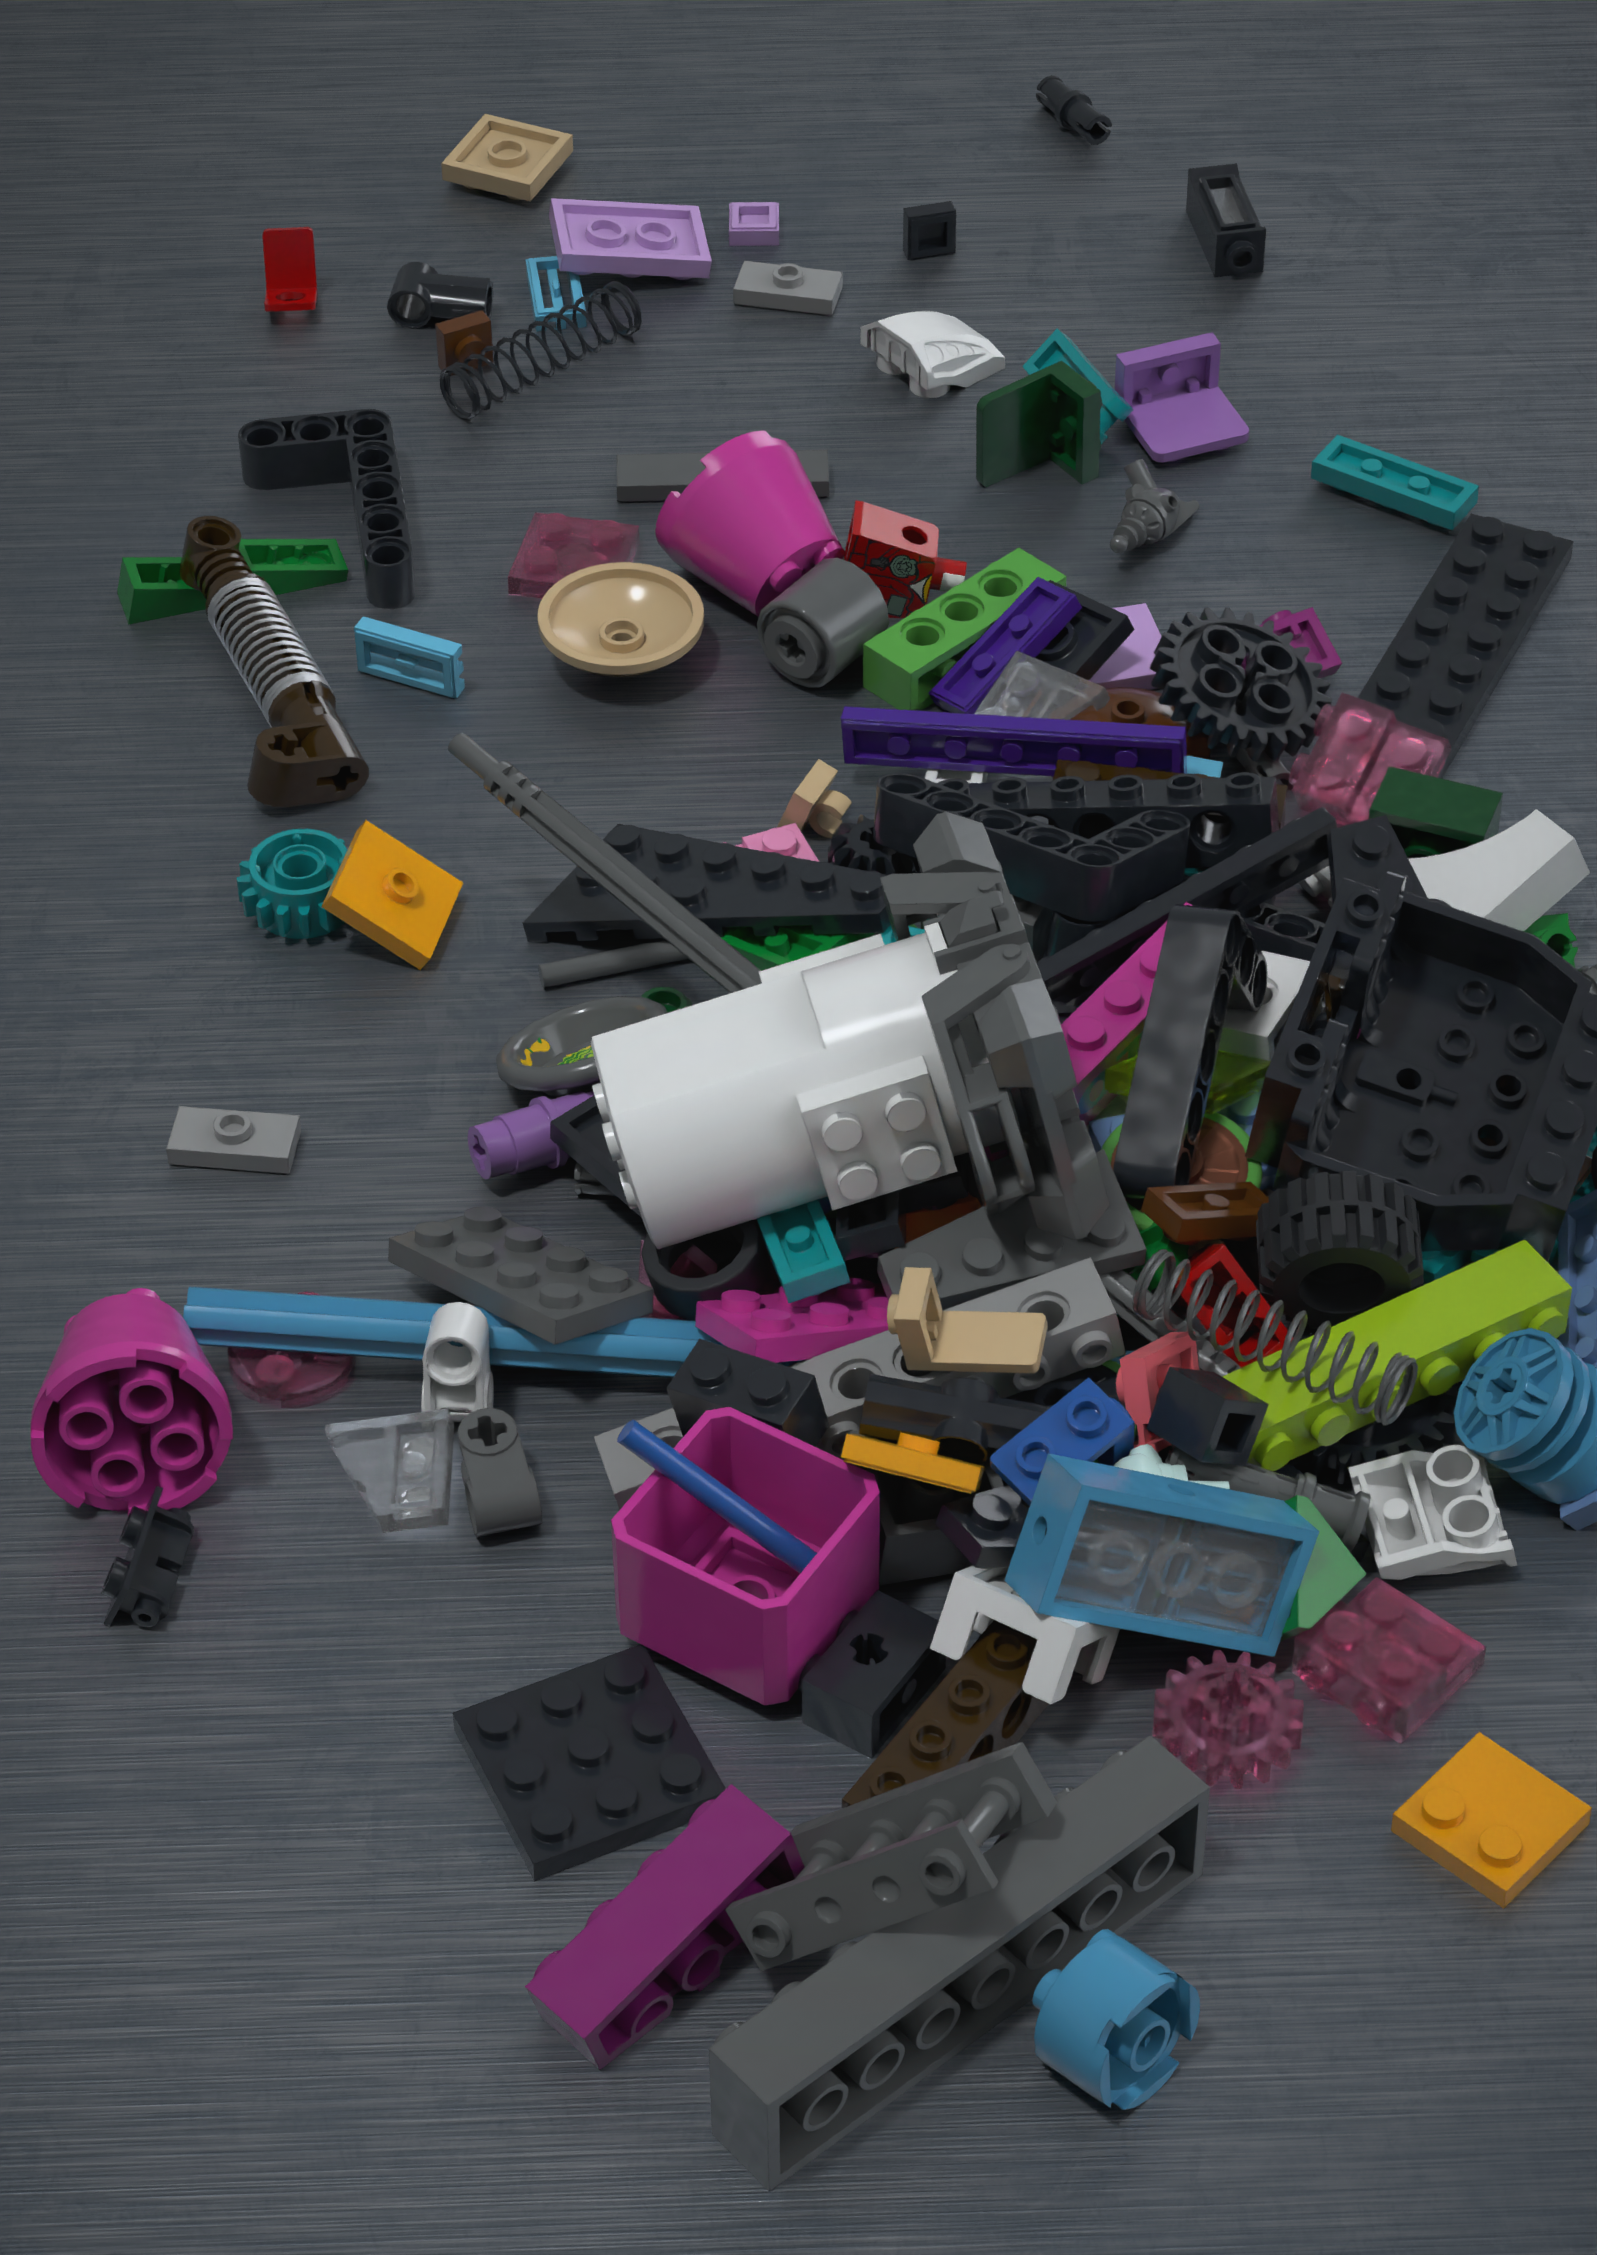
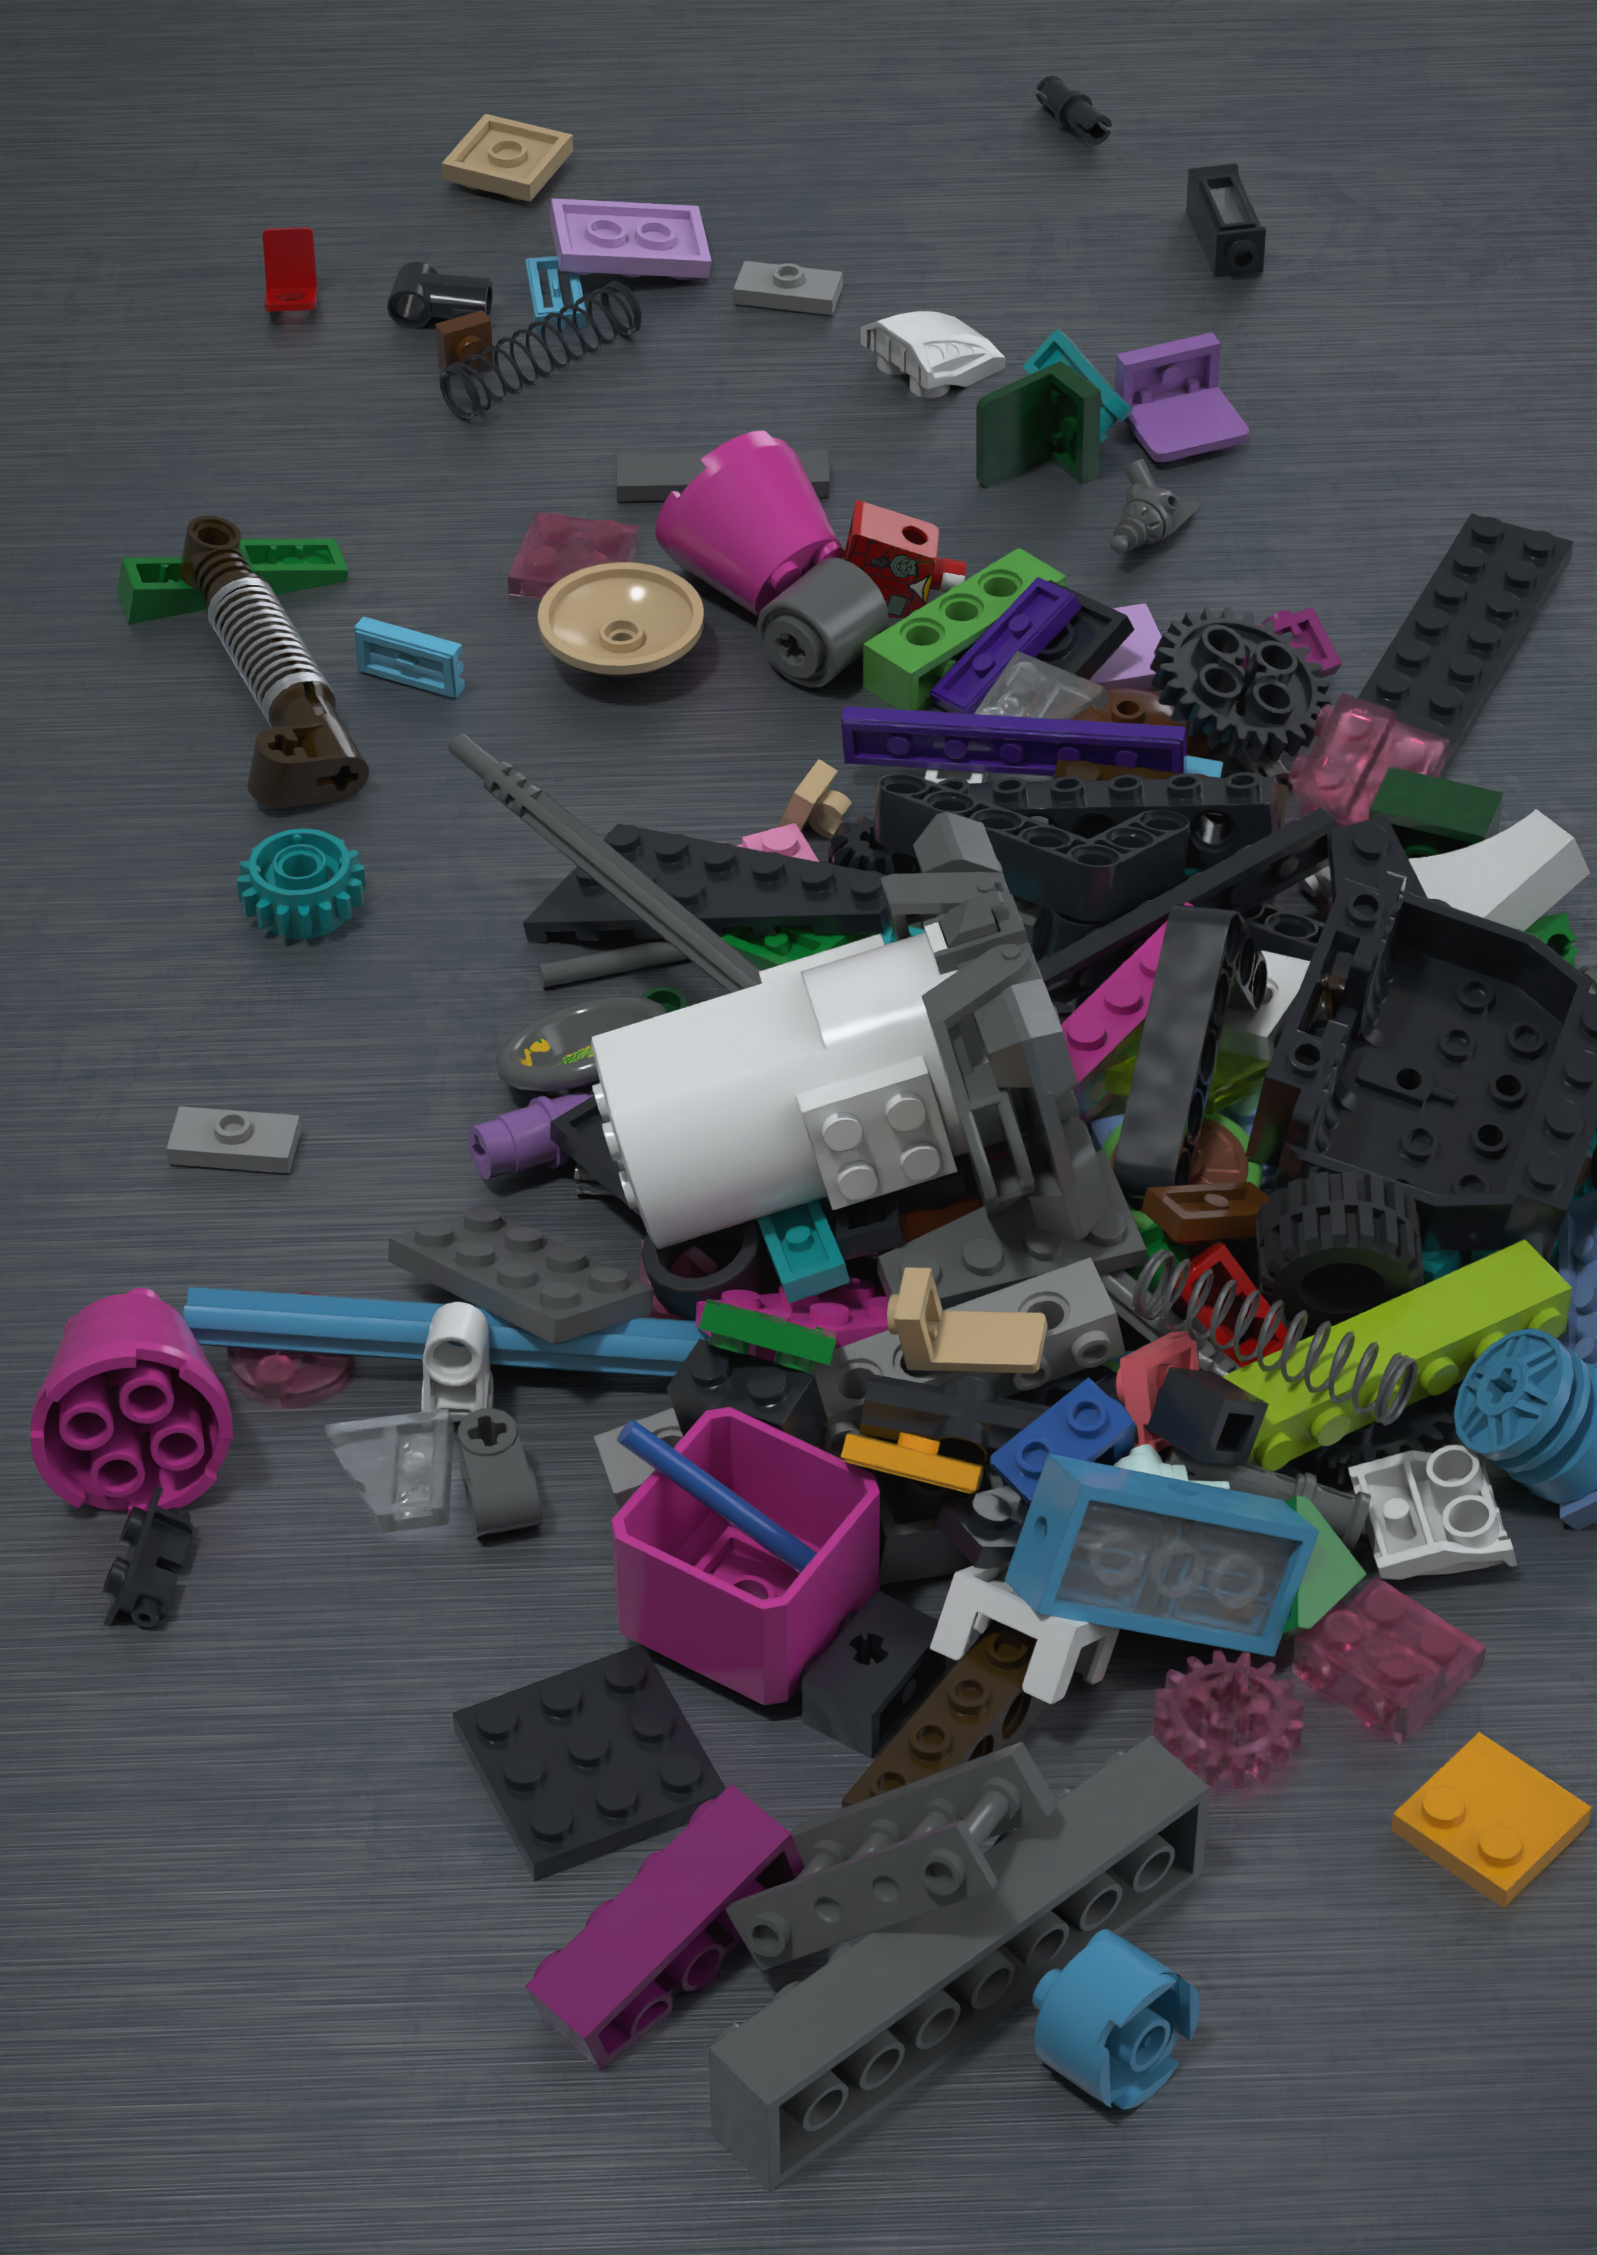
black beam [238,409,416,609] -> none
light orange plate [321,820,463,970] -> none
lavender tile [729,202,779,246] -> none
black tile [903,201,956,260] -> none
teal plate [1311,434,1479,530] -> none
none -> green wing [698,1299,837,1373]

